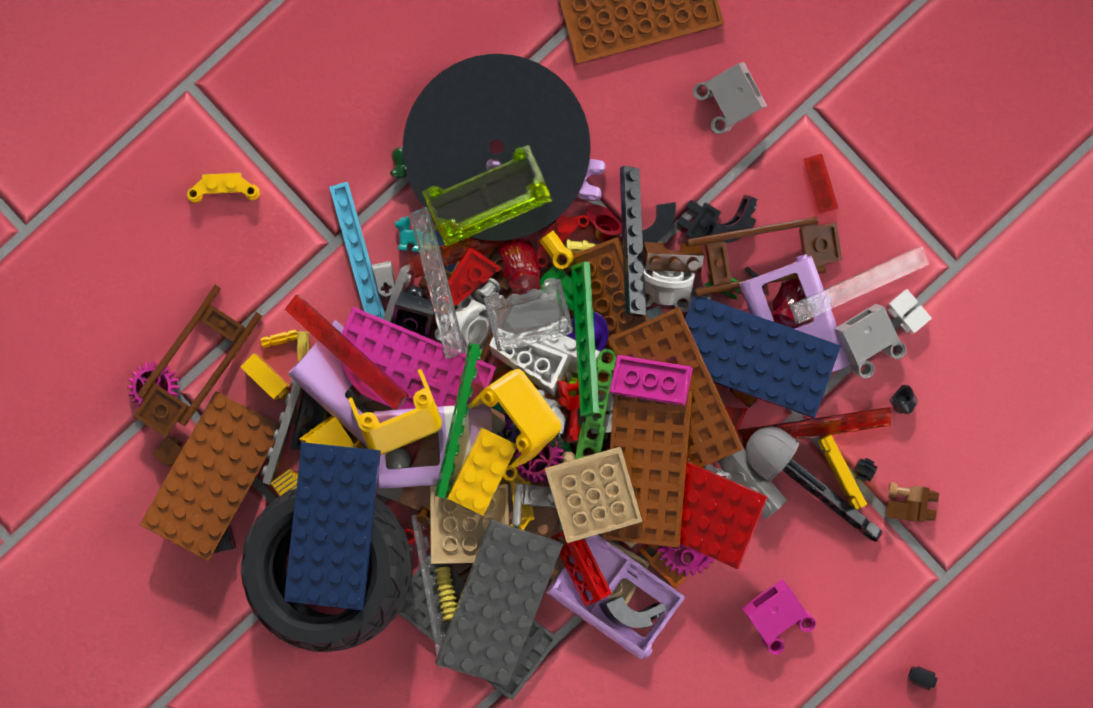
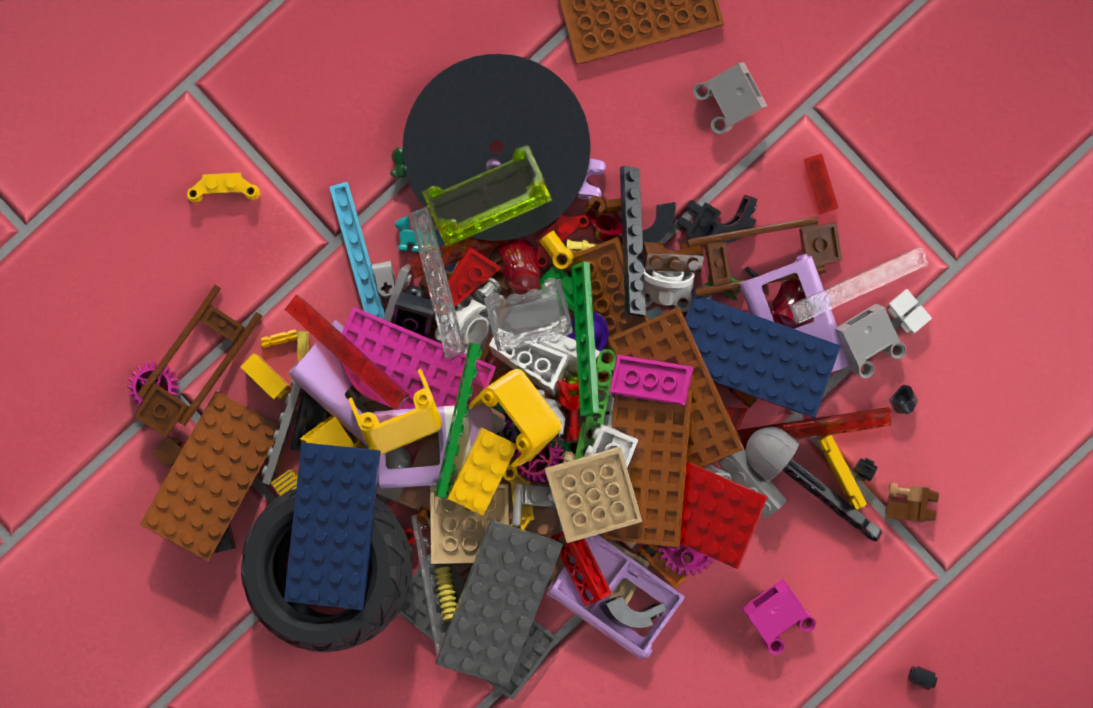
none -> reddish brown piece [584,196,621,219]
none -> white plate [585,424,638,467]

